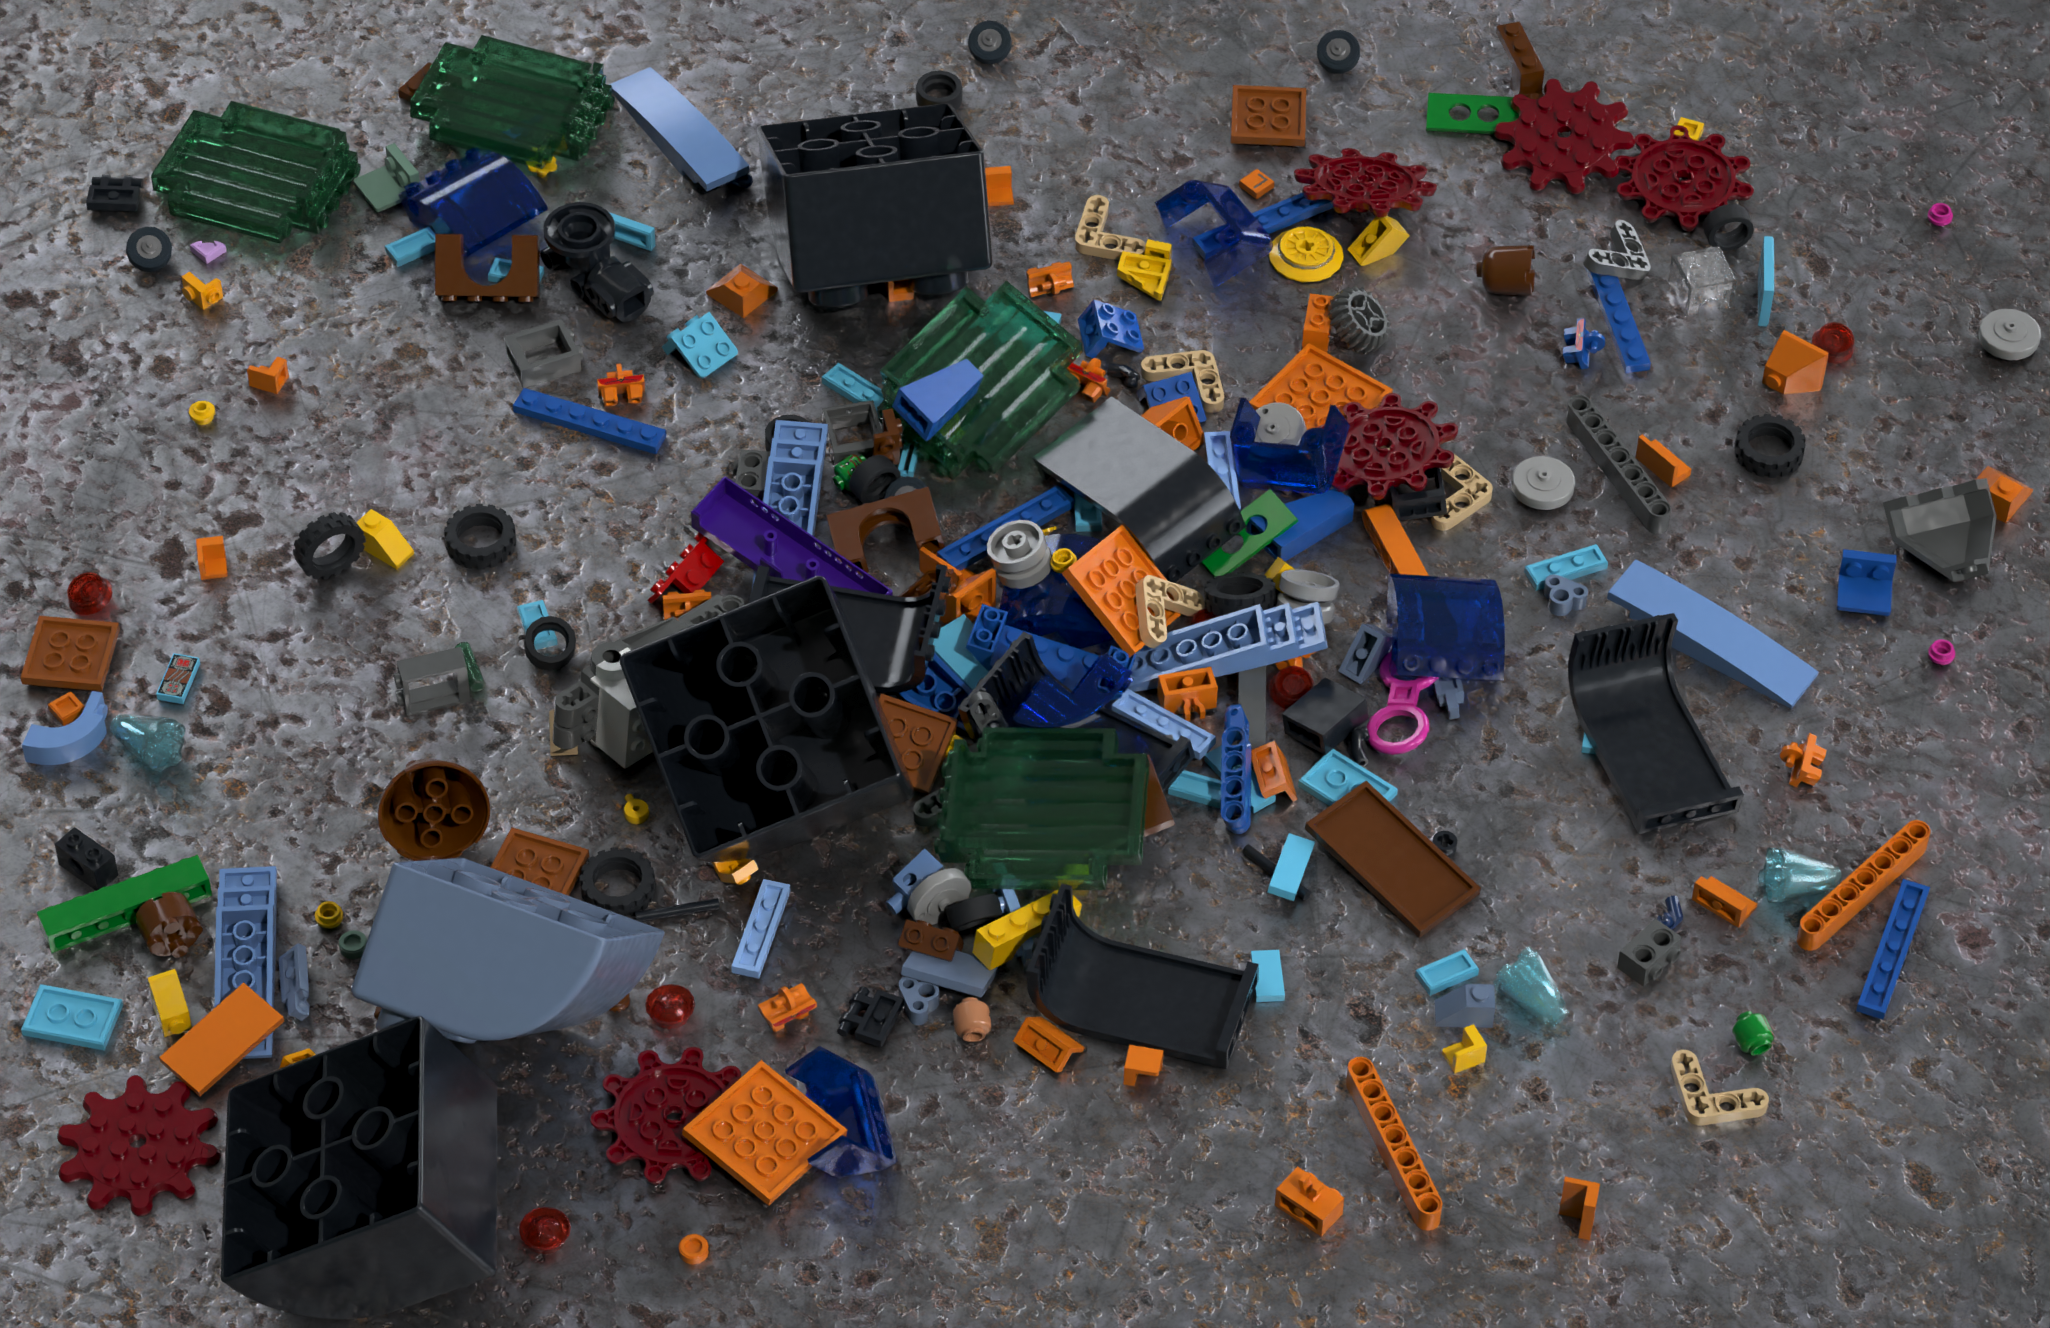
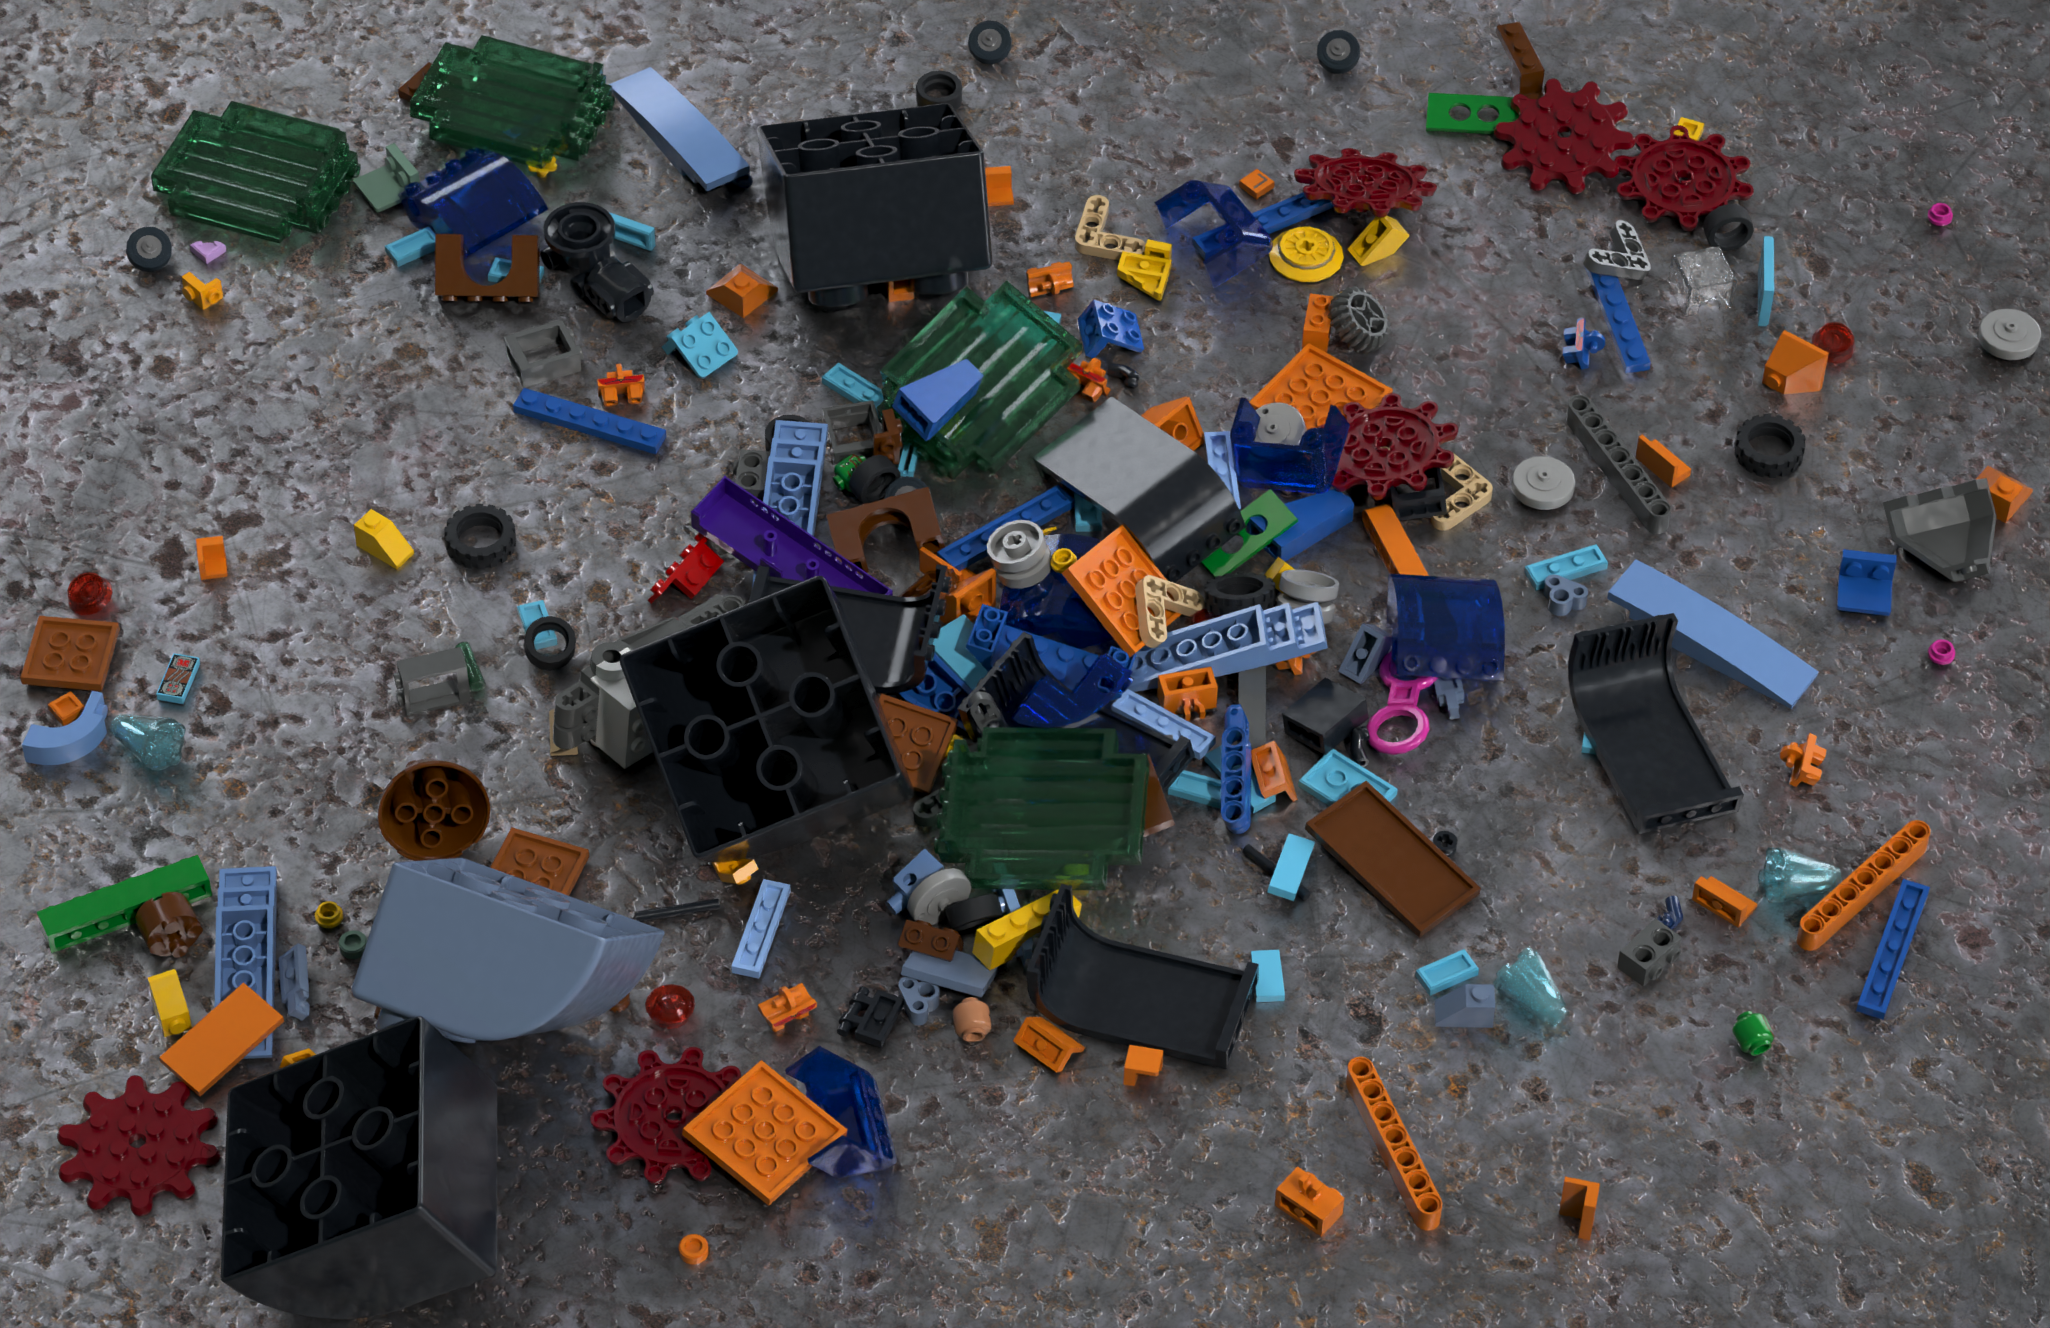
medium azure tile [21,984,123,1051] -> none
black brick [54,827,118,891] -> none
black plate [86,174,143,211] -> none
yellow plate [189,401,215,425] -> none
orange panel [247,357,289,394] -> none
black tyre [293,512,366,579] -> none
clear red hat [519,1207,571,1254] -> none
black tyre [580,847,656,917] -> none
yellow piece [623,794,650,824] -> none
orange hips [662,590,711,620] -> none
blue bracket [1137,372,1207,423] -> none
tan beam [1141,350,1224,413] -> none
dark orange plate [1231,85,1306,147] -> none
clear red hat [1269,666,1316,709] -> none
yellow panel [1442,1024,1487,1074] -> none
reddish brown cylinder [1476,245,1535,296] -> none
tan beam [1670,1050,1769,1126] -> none

